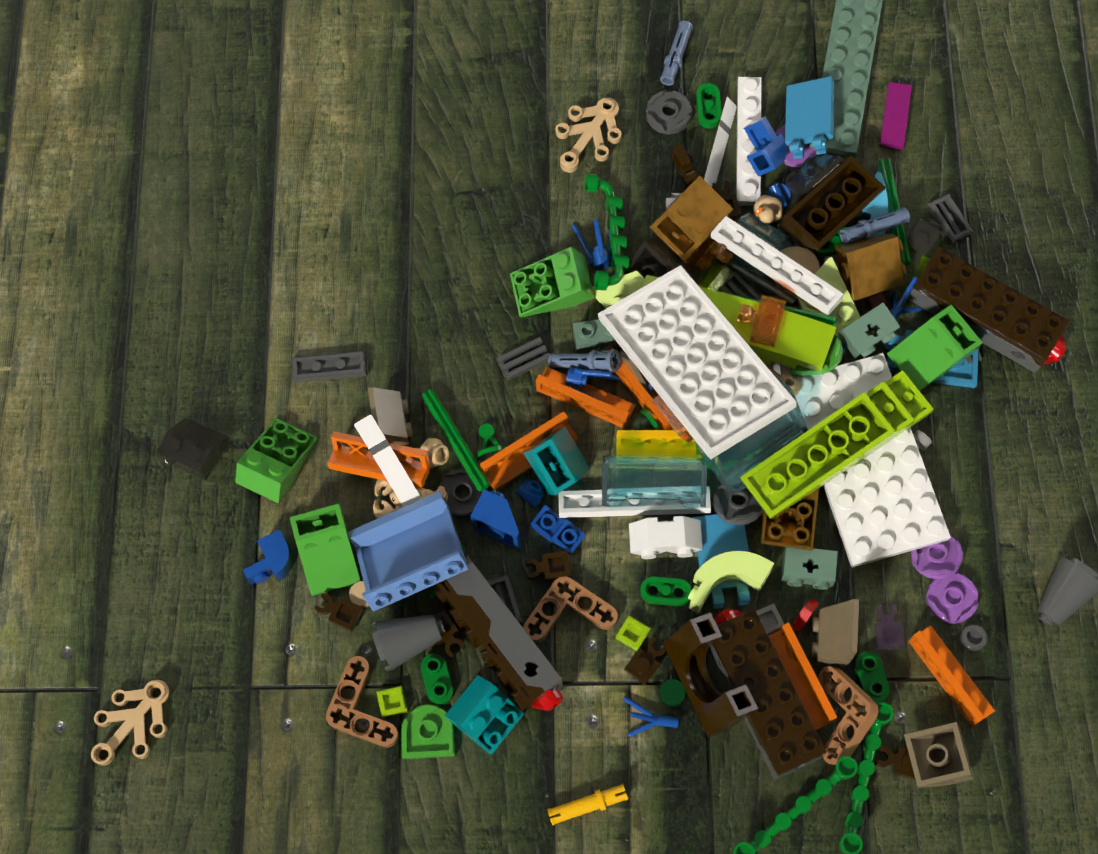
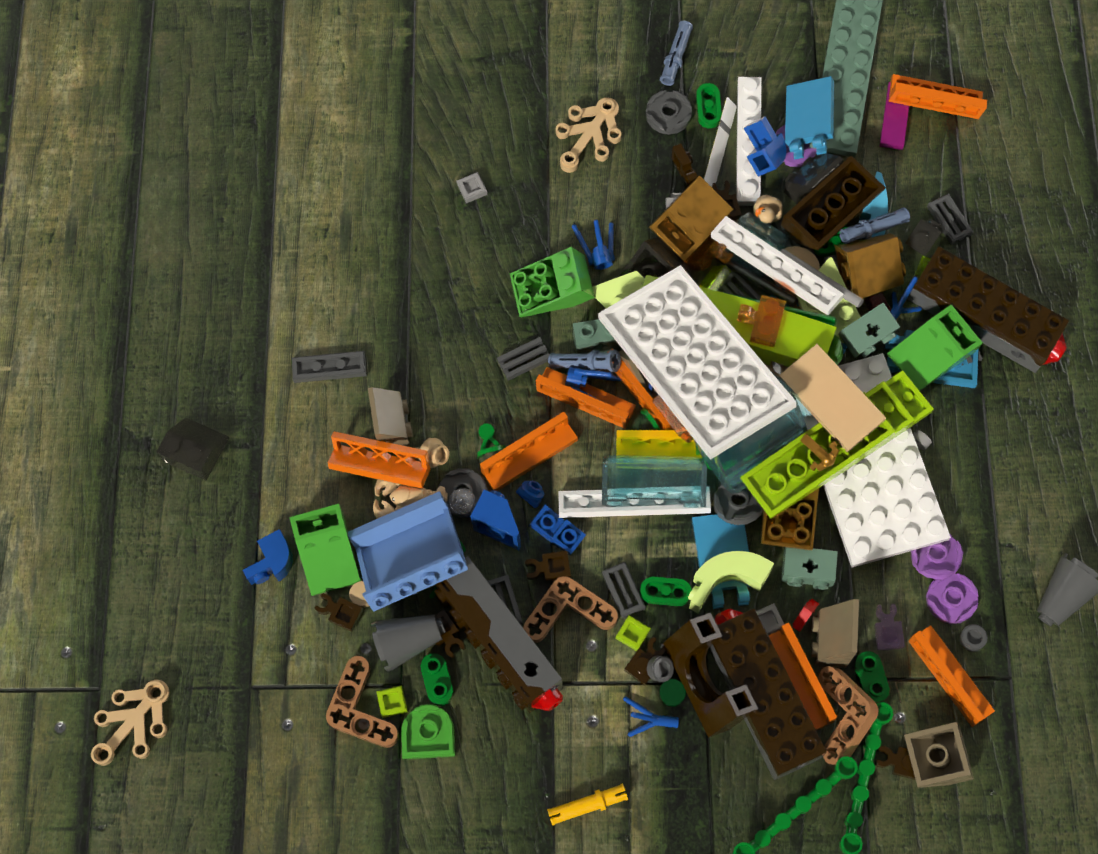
bright green slope [235,418,318,503] -> none
white sticker [354,415,422,507] -> none
green axle [422,389,490,492] -> none
teal slope [445,675,524,755] -> none
teal slope [523,426,590,495] -> none
green bar [584,173,629,291] -> none
white brick [629,516,703,559] -> none
blue plate [767,183,791,207] -> none
green axle [877,158,911,266] -> none
none -> clear tile [449,488,476,514]
none -> light grey tile [456,172,487,203]
none -> dark grey tile [602,562,646,619]
none -> dark grey tile [647,655,674,682]
none -> tan tile [778,344,886,452]
none -> light grey bar [780,249,864,308]
none -> pearl gold piece [800,434,839,472]
none -> orange fence [889,74,987,119]

